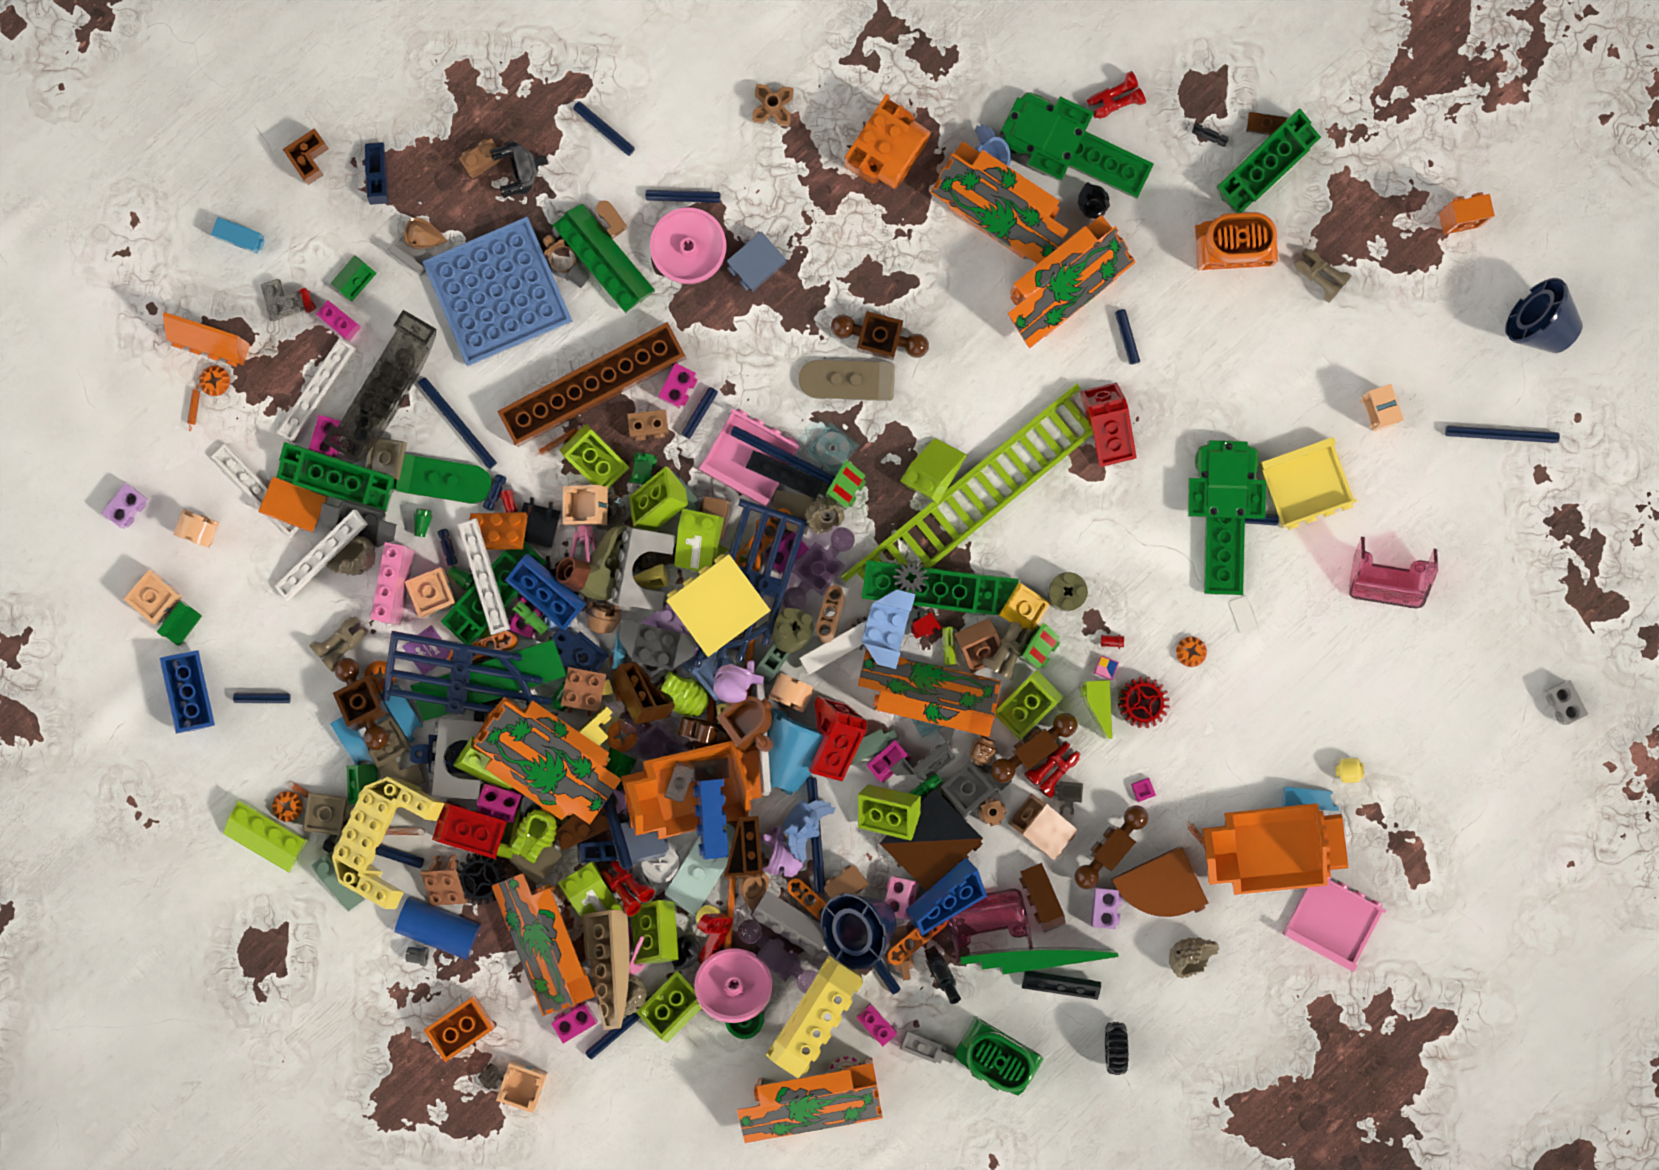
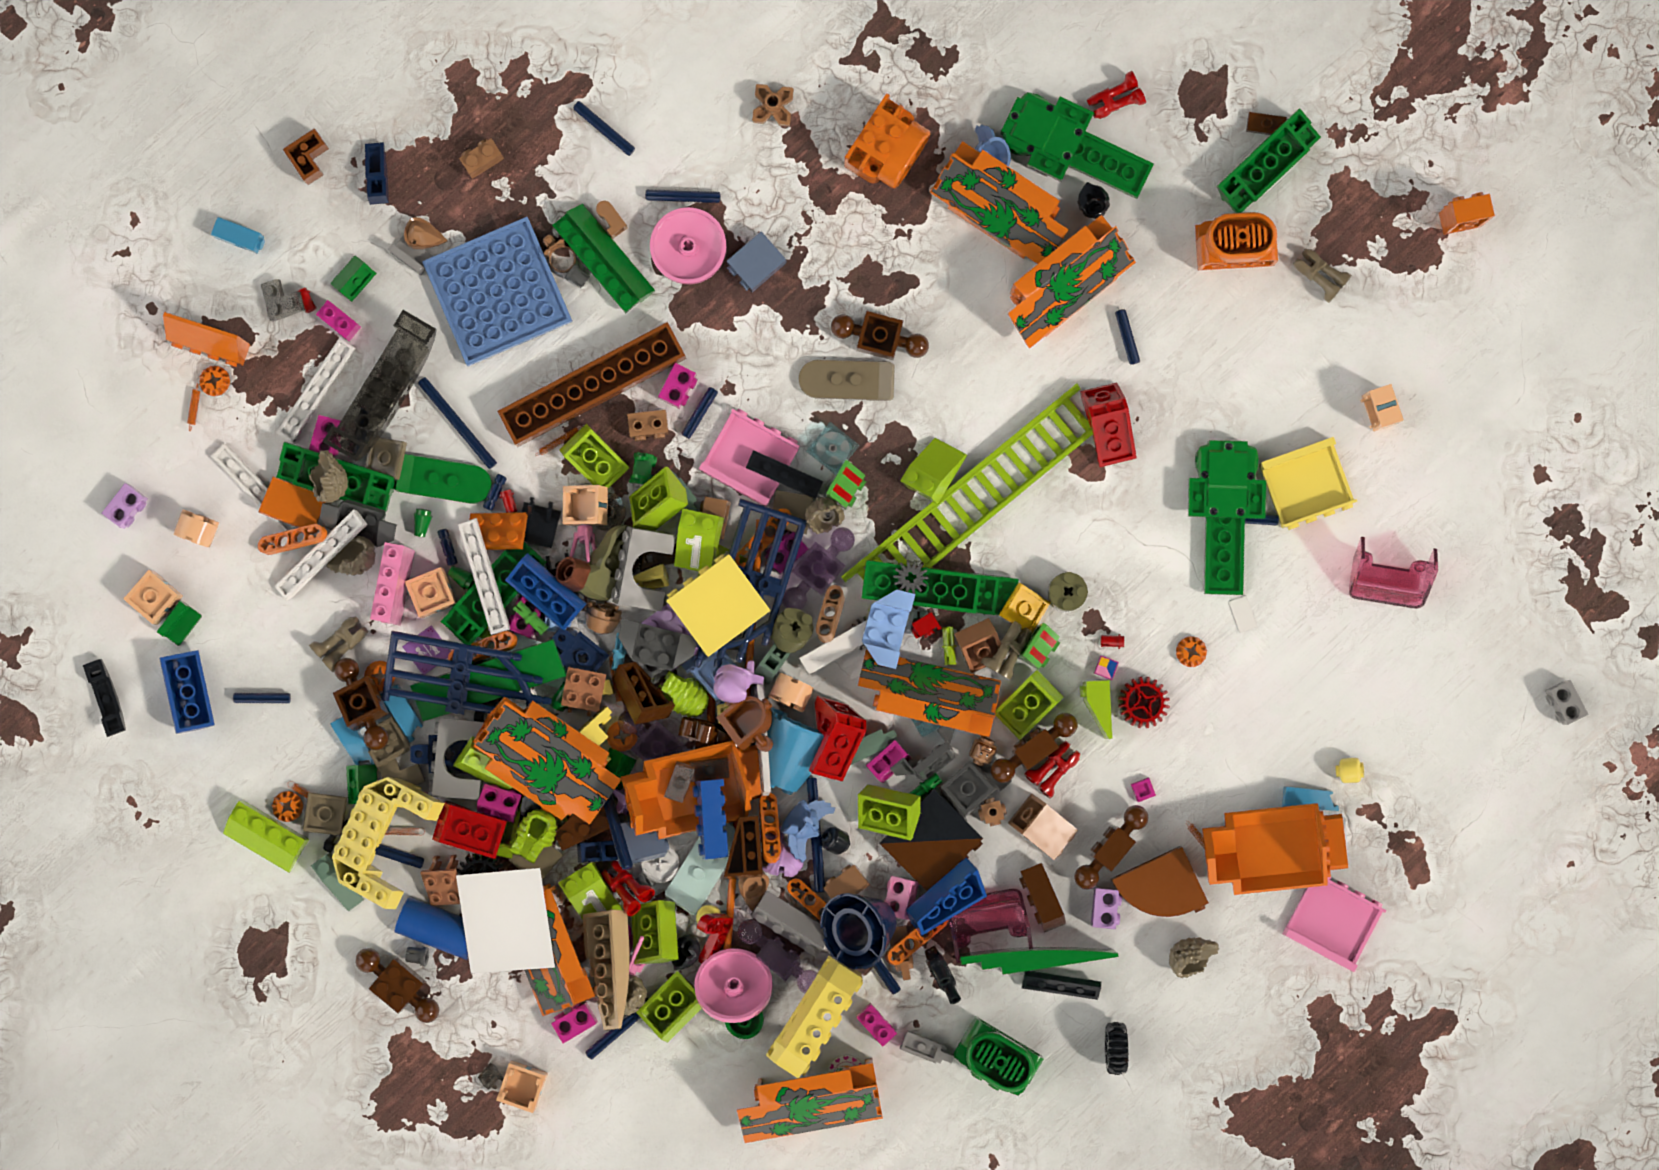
orange brick [424,995,496,1062] -> none
black connector [490,141,548,198] -> none
dark blue axle [731,426,835,485] -> none
clear smoke brick [1054,781,1083,815] -> none
black axle [1192,123,1229,147] -> none
dark blue axle [1445,426,1560,443] -> none
dark blue cone [1505,278,1583,353] -> none
none -> black slope [83,659,126,737]
none -> orange beam [258,524,327,555]
none -> dark tan piece [309,450,348,503]
none -> reddish brown brick [355,948,440,1023]
none -> white sticker [456,868,555,973]
none -> orange beam [759,793,781,863]
none -> black head [821,827,850,855]

